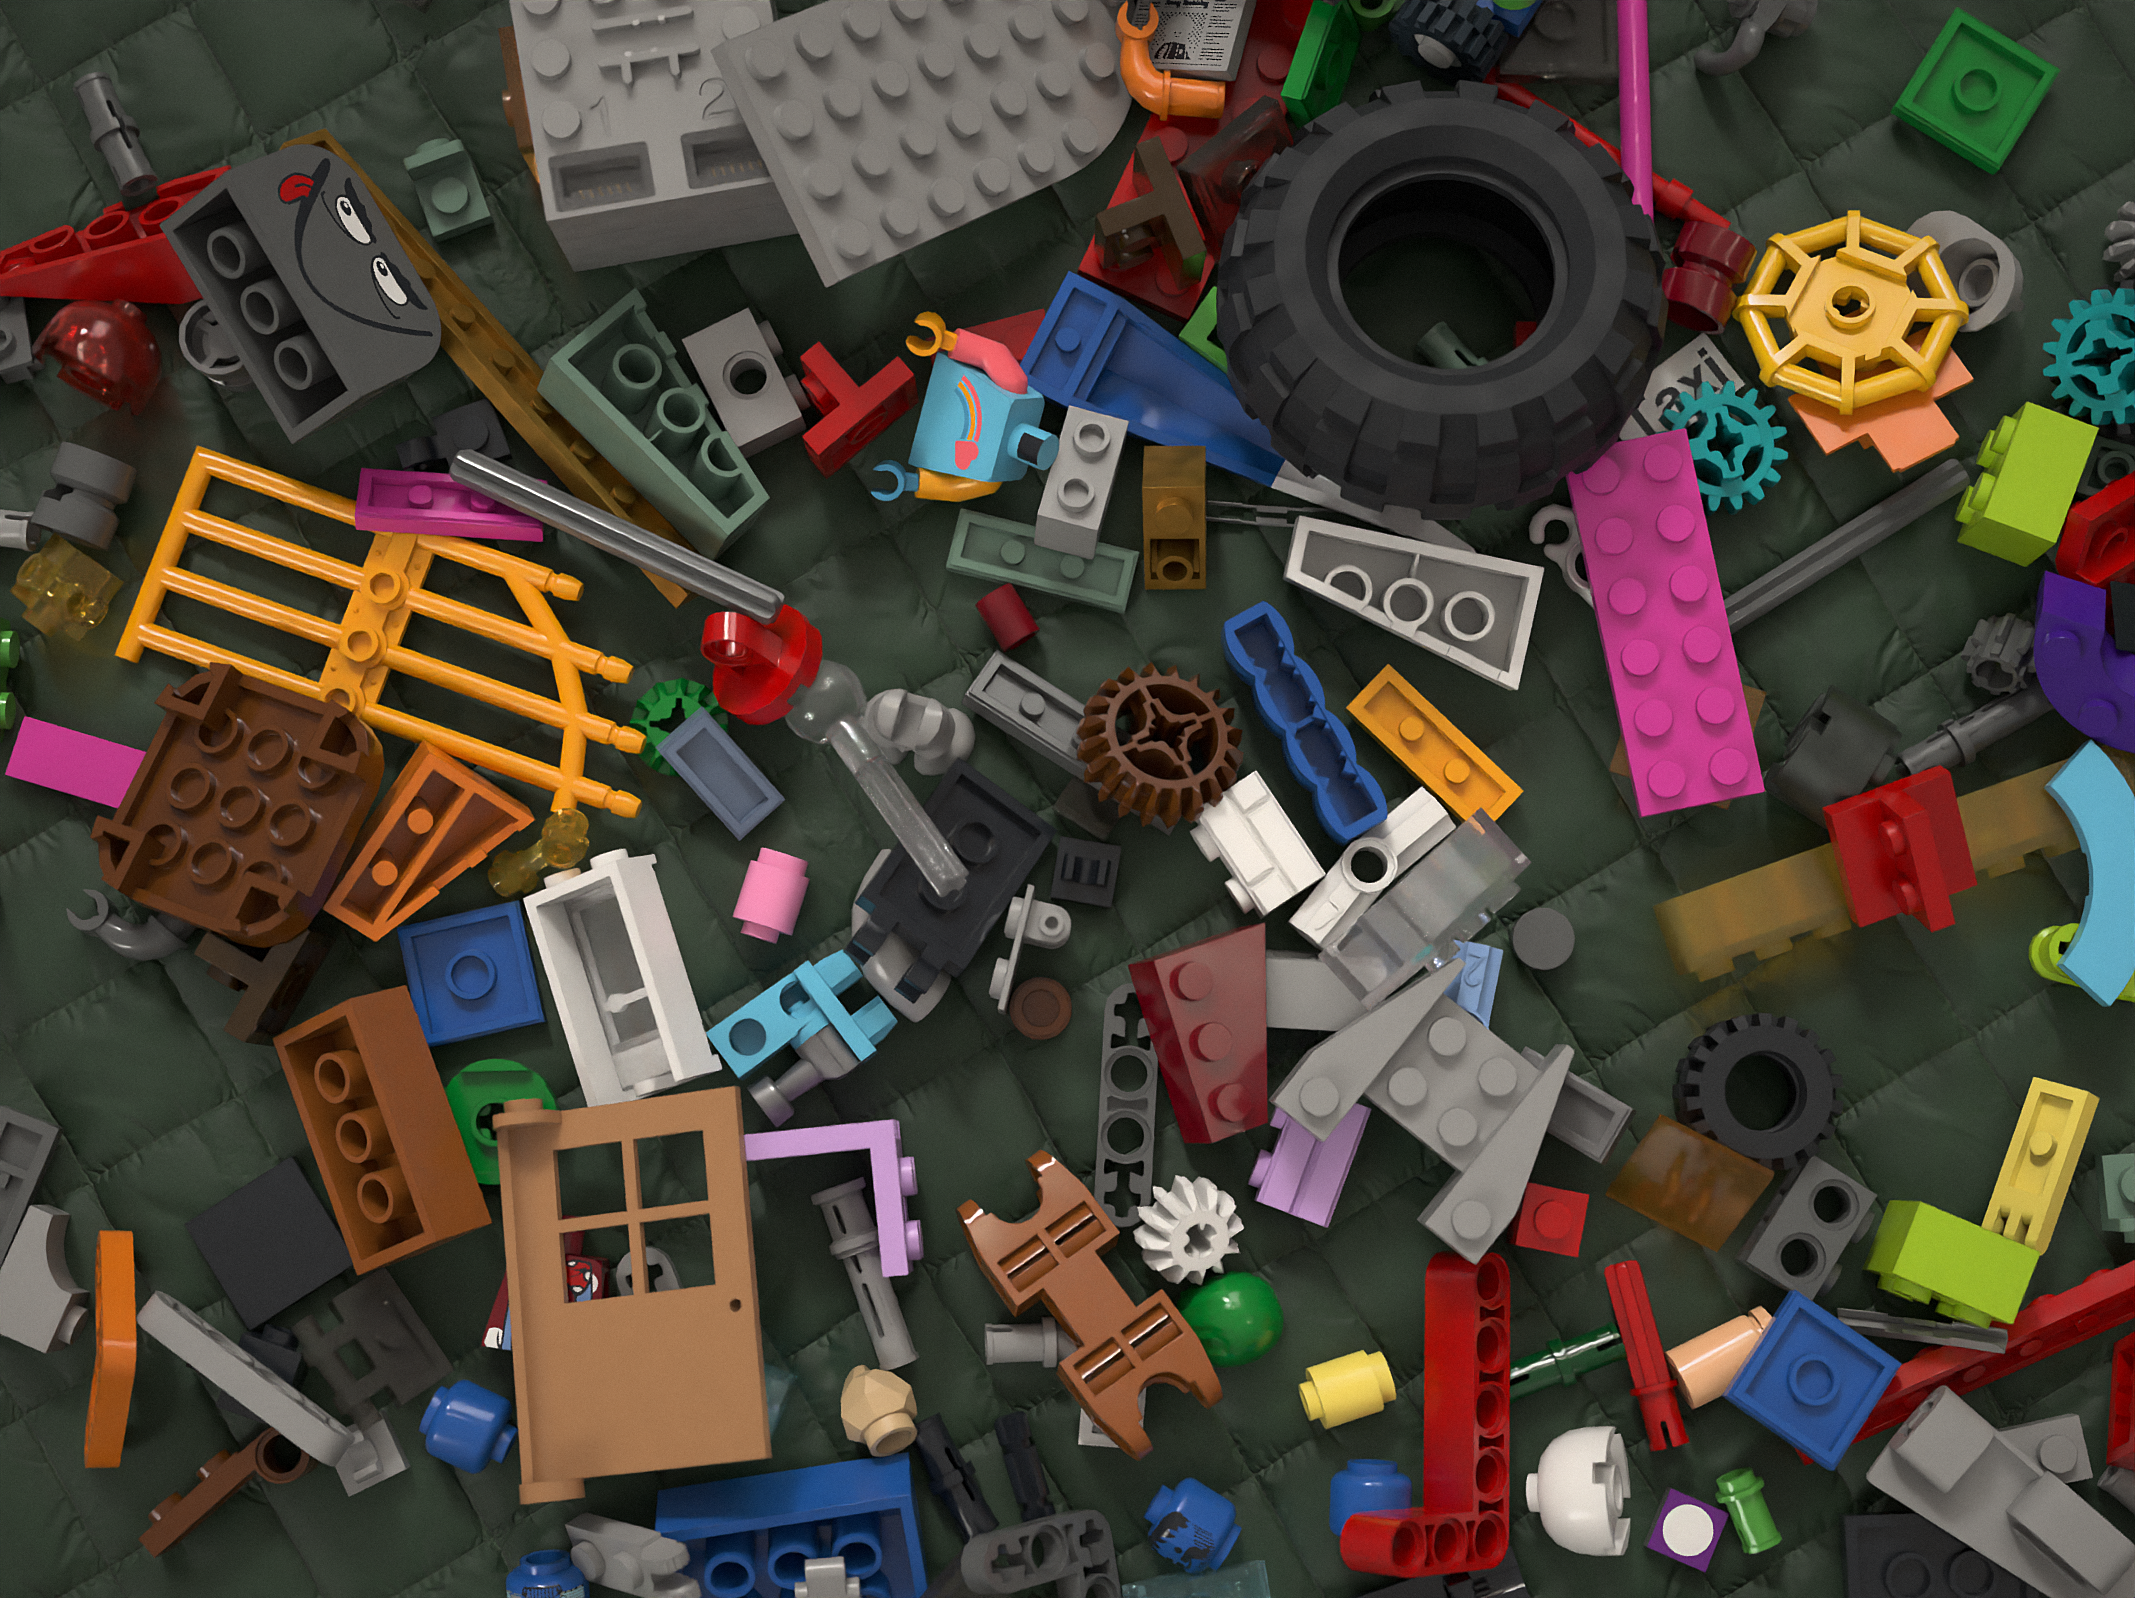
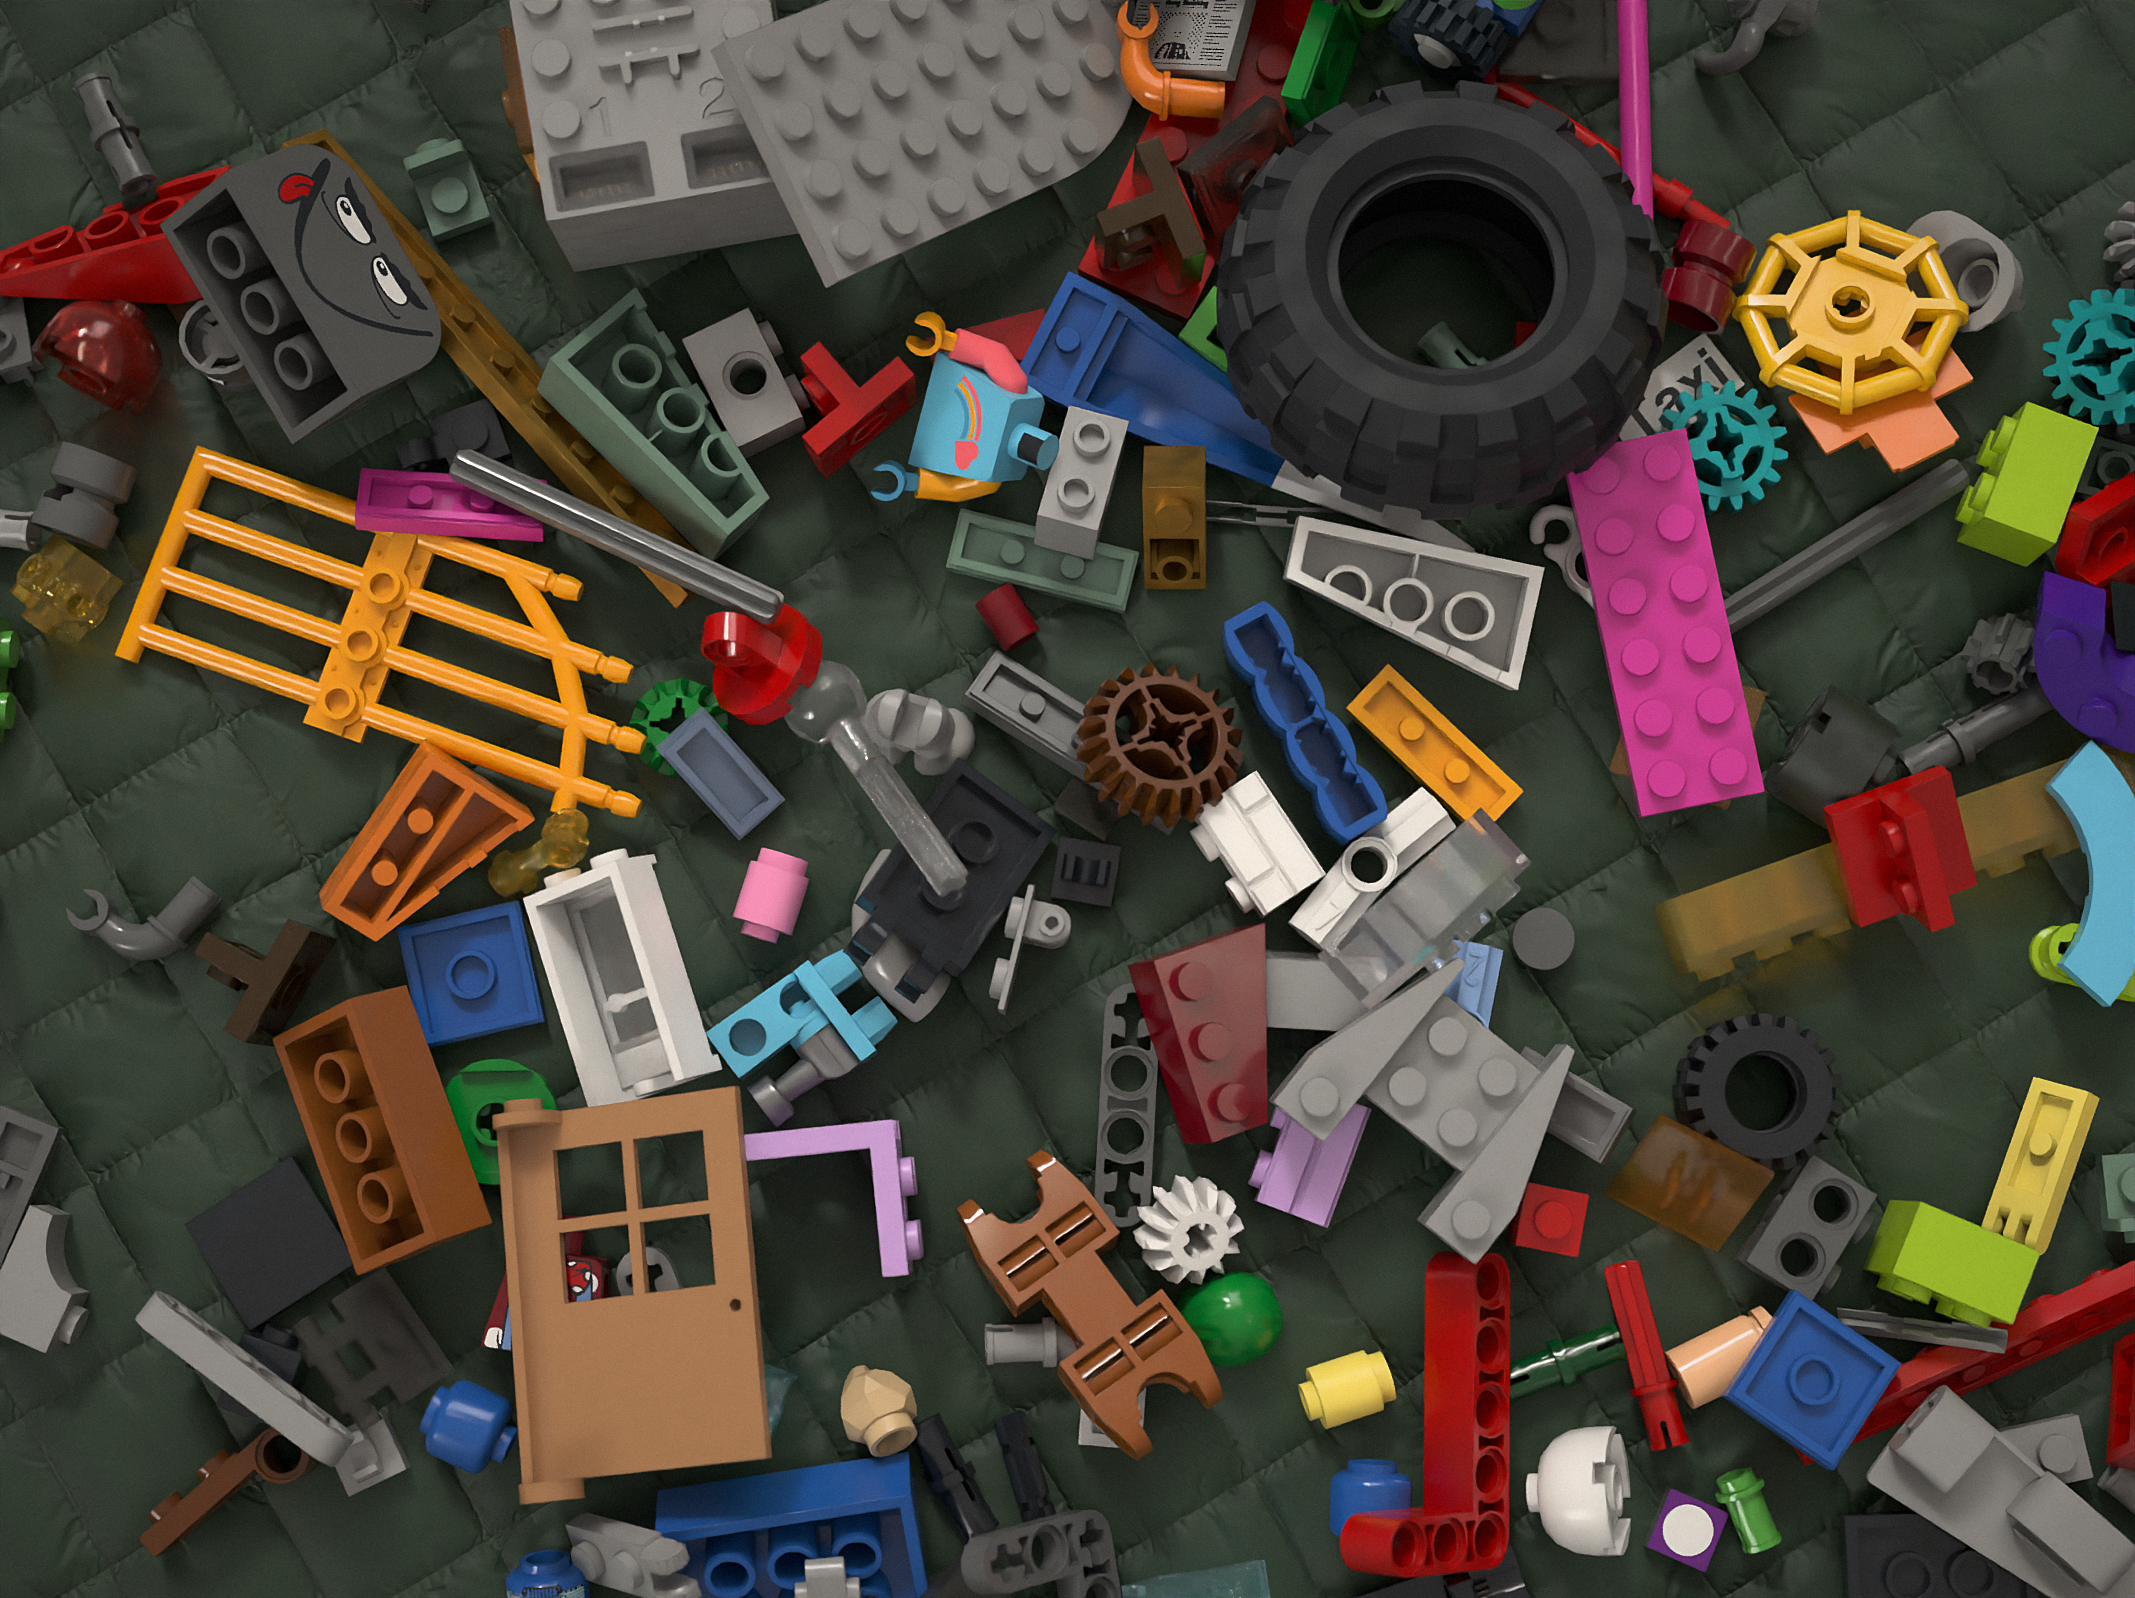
dark pink tile [5,716,146,809] -> none
orange beam [84,1230,136,1468] -> none
reddish brown tile [90,662,385,948] -> none
light grey pin [810,1177,919,1371] -> none
reddish brown tile [1010,977,1072,1040] -> none
blue head [1143,1477,1242,1574] -> none
green plate [1890,7,2061,175] -> none

